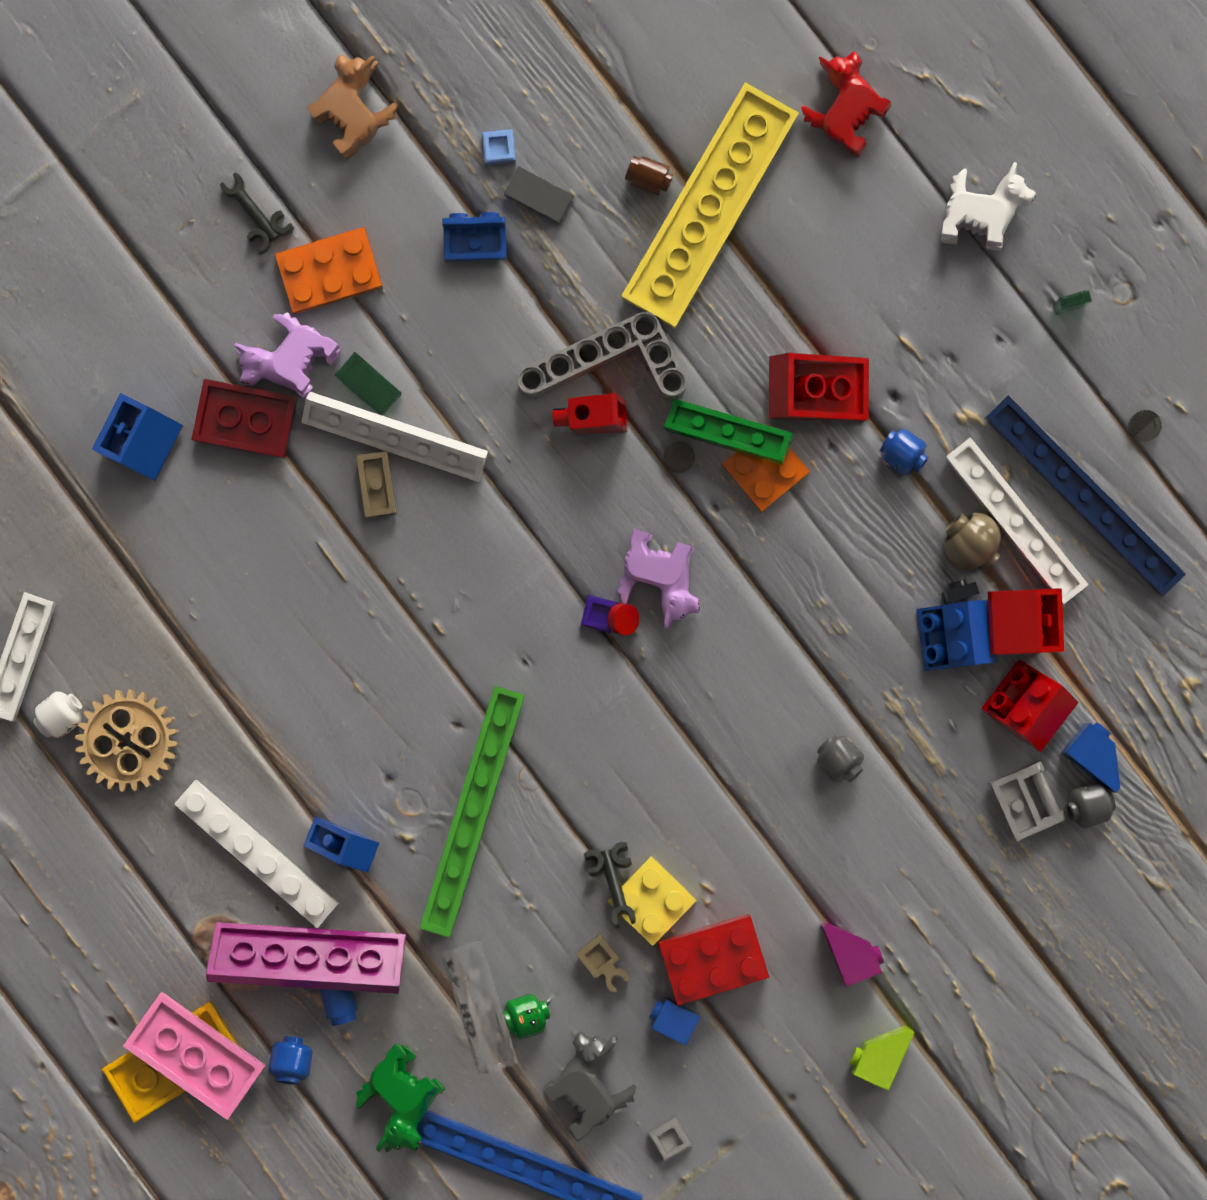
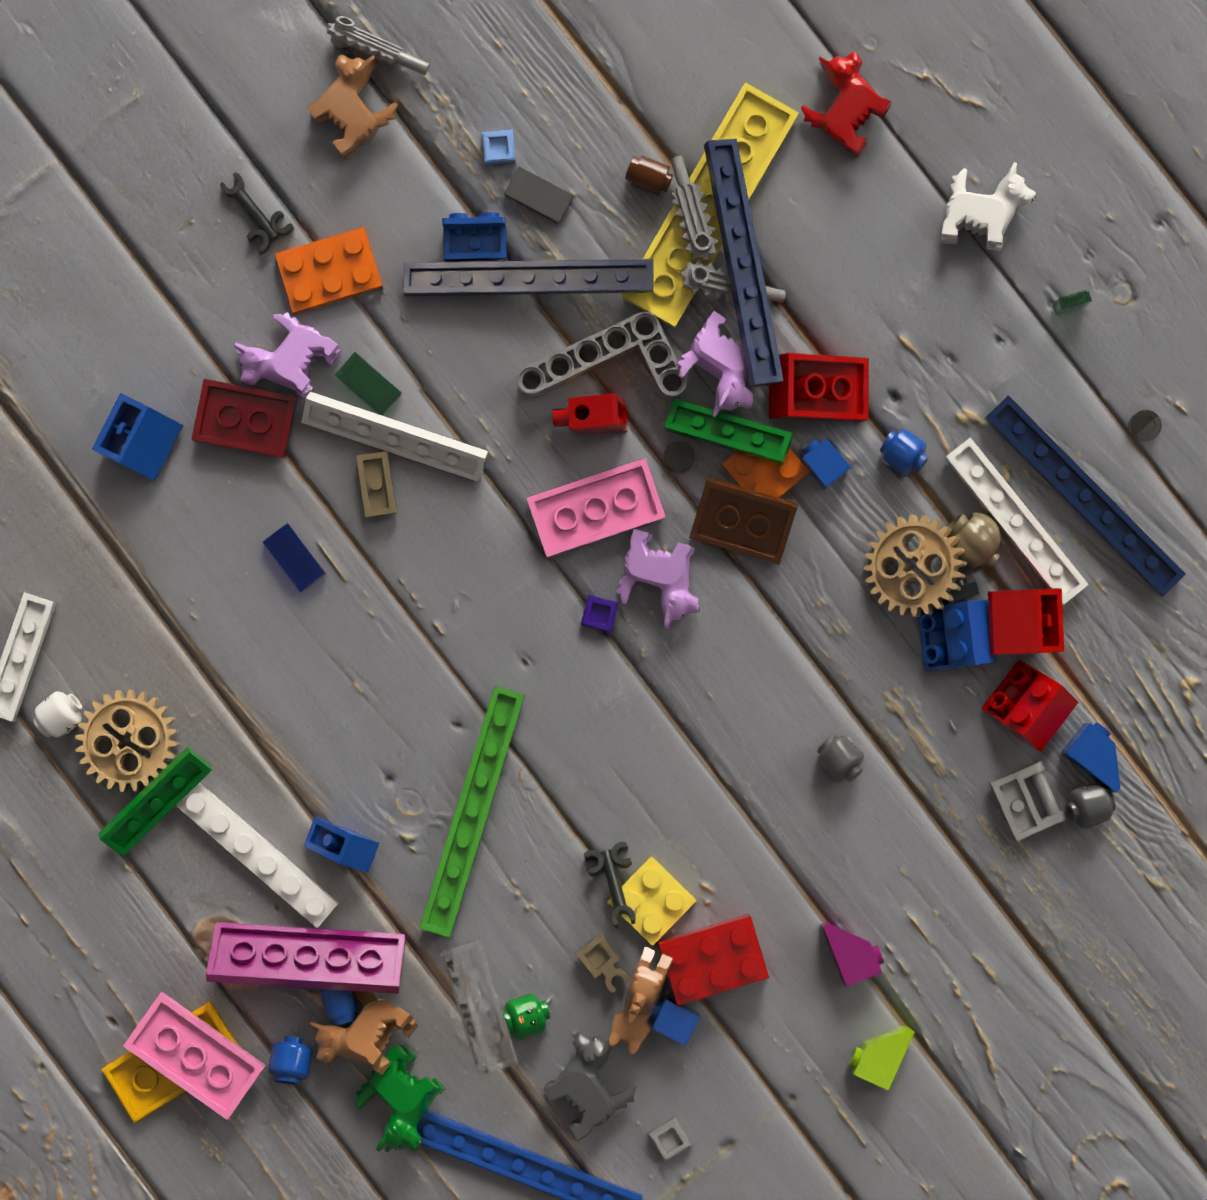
red tile [607,603,639,636] -> none
none -> green plate [98,747,212,857]
none -> clear blue tile [263,523,326,592]
none -> medium nougat animal [309,991,418,1075]
none -> light grey piece [326,16,430,75]
none -> plate [403,259,654,296]
none -> bright pink plate [527,458,666,558]
none -> medium nougat animal [608,947,673,1055]
none -> light grey piece [671,156,719,262]
none -> lavender animal [677,311,753,417]
none -> light grey piece [679,260,786,303]
none -> reddish brown plate [689,477,798,565]
none -> dark blue plate [704,138,784,388]
none -> blue brick [801,438,851,490]
none -> tan gear [863,514,967,617]

